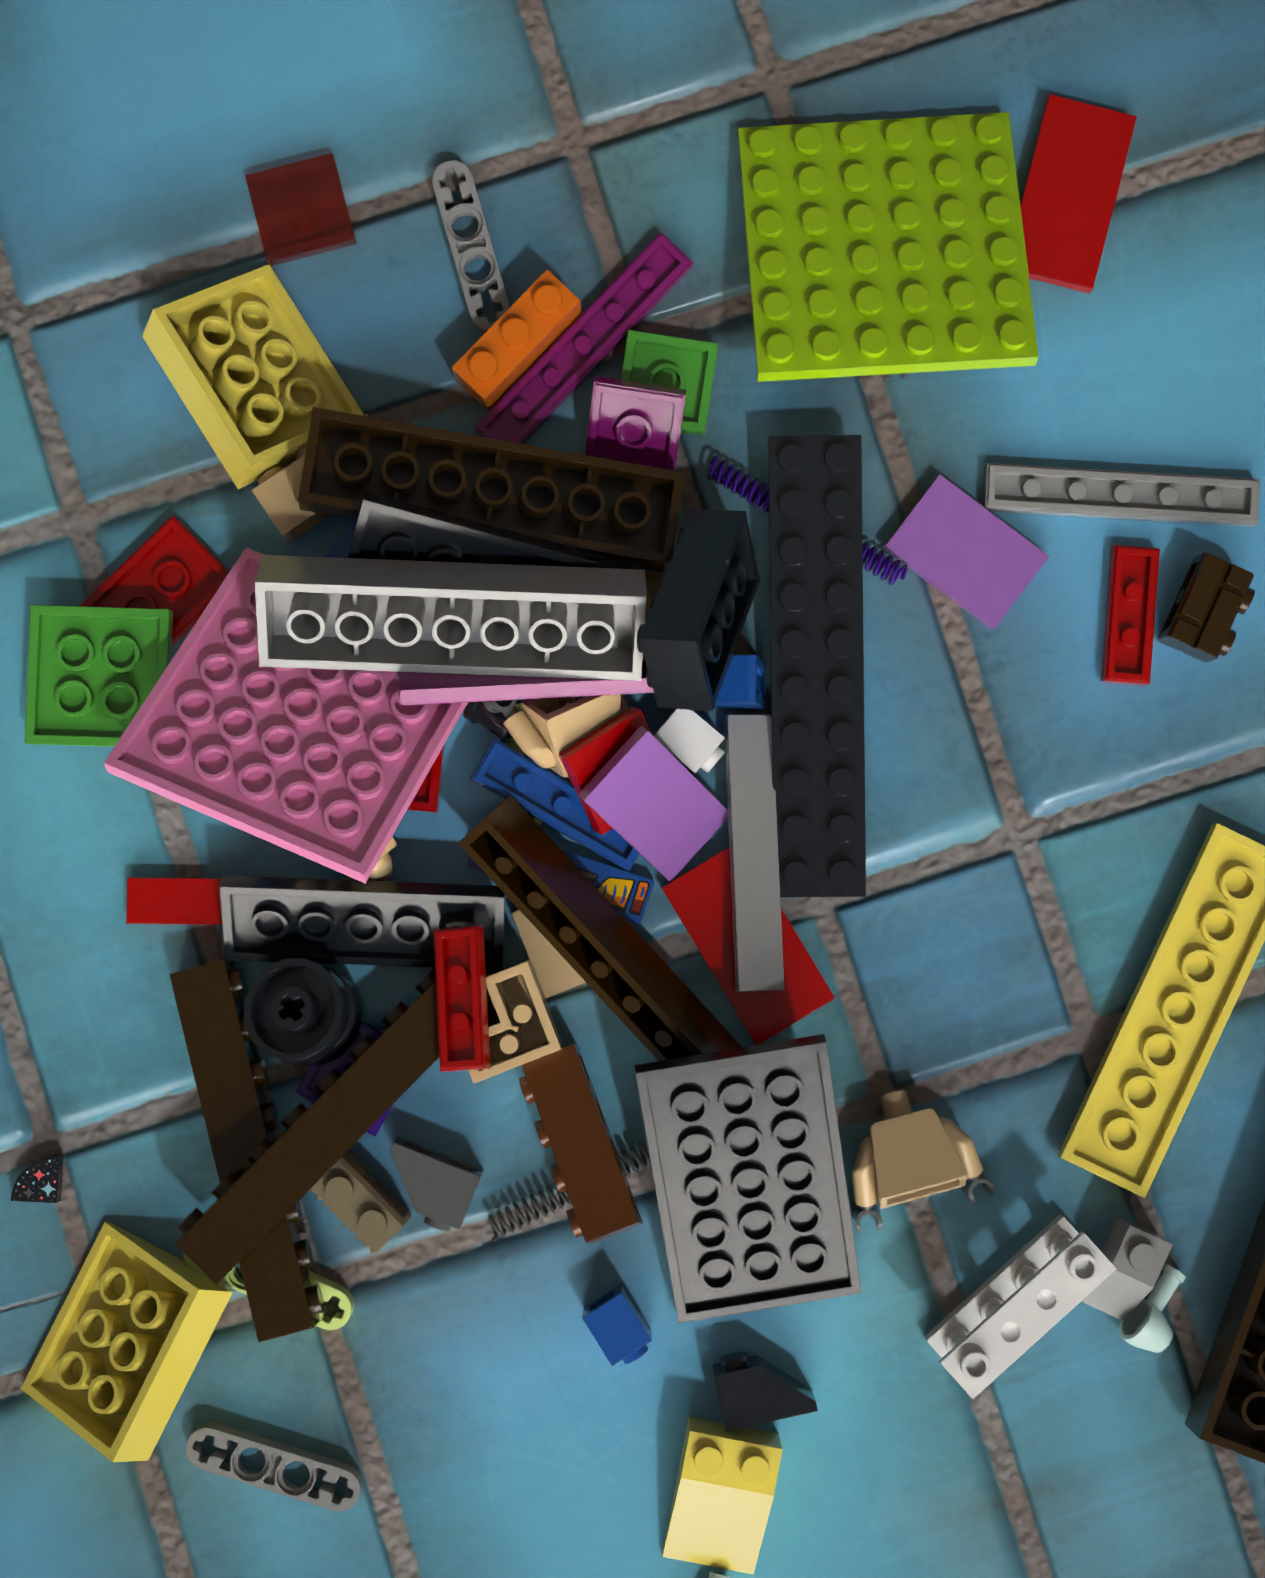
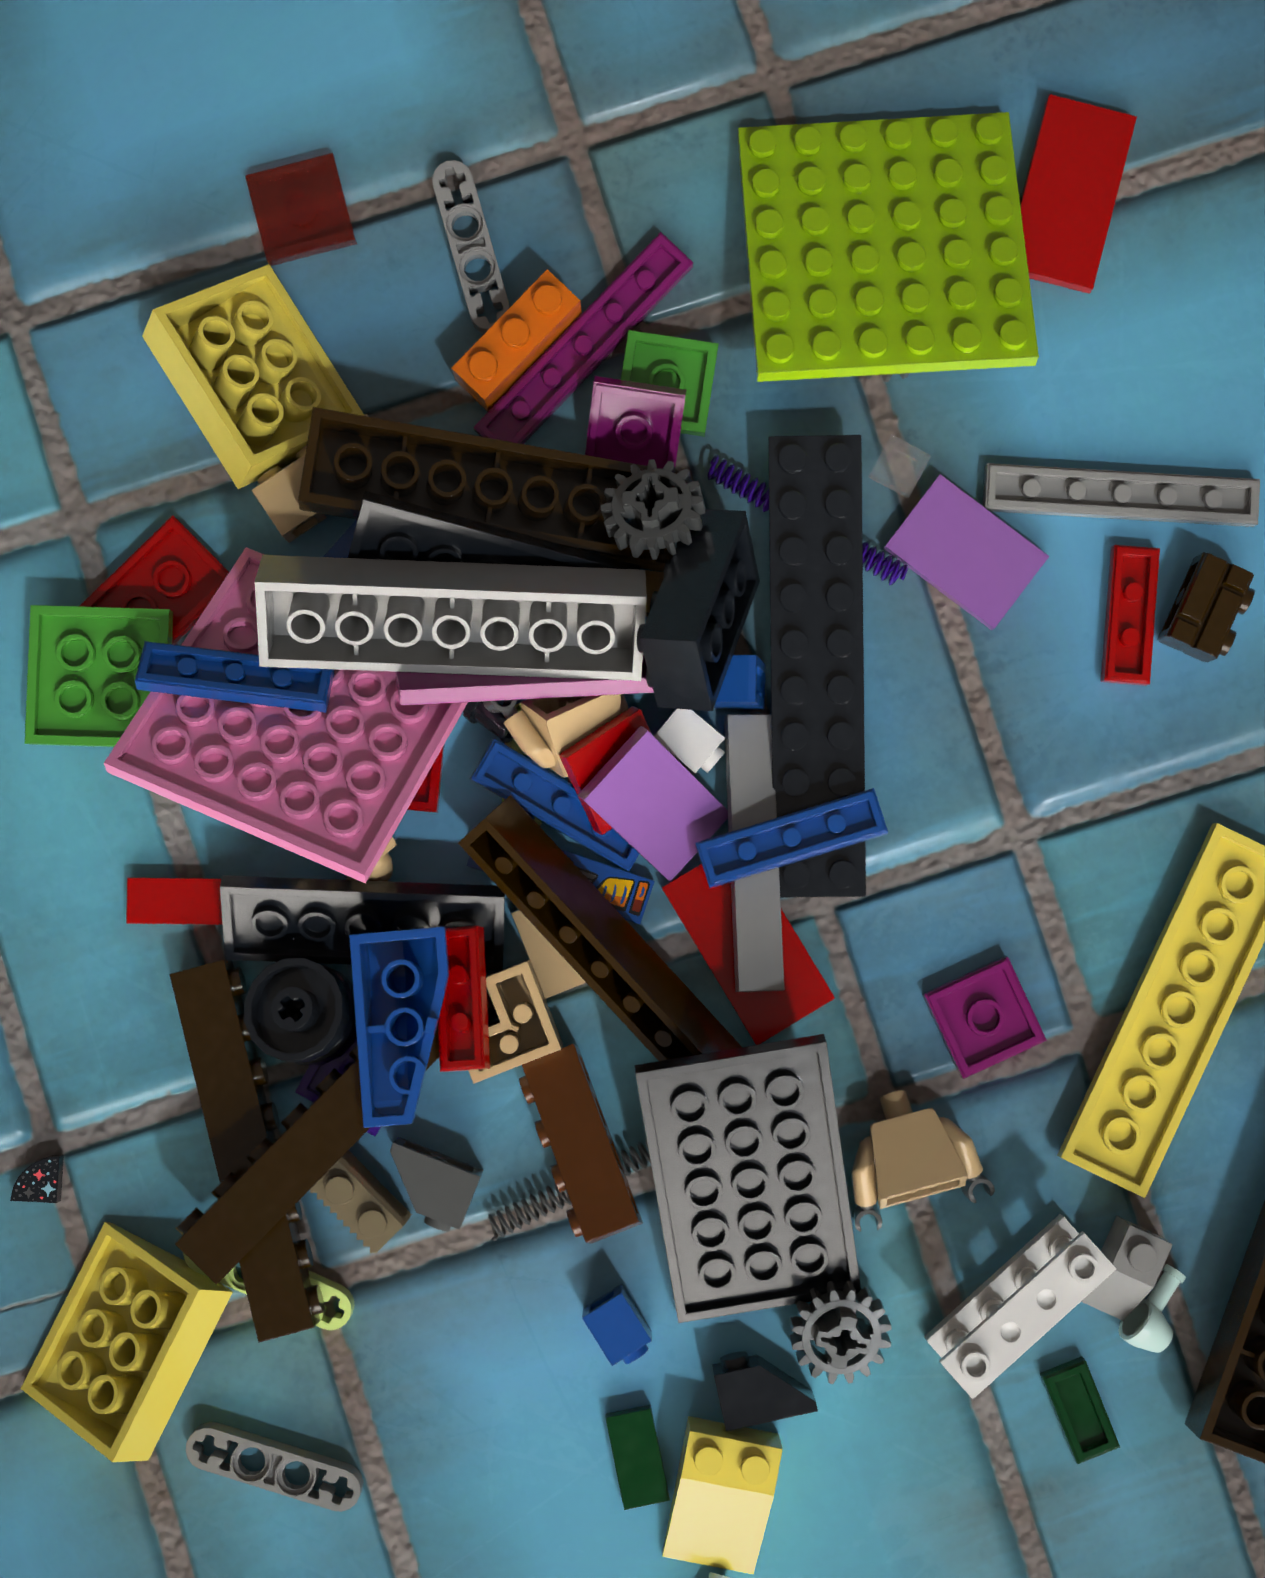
none -> blue tile [135,641,334,713]
none -> blue wedge [349,927,449,1128]
none -> dark grey gear [601,459,706,560]
none -> dark green tile [605,1404,670,1510]
none -> blue tile [696,788,888,889]
none -> dark grey gear [789,1281,892,1384]
none -> clear tile [869,434,931,498]
none -> magenta tile [923,956,1047,1079]
none -> dark green tile [1040,1356,1120,1464]

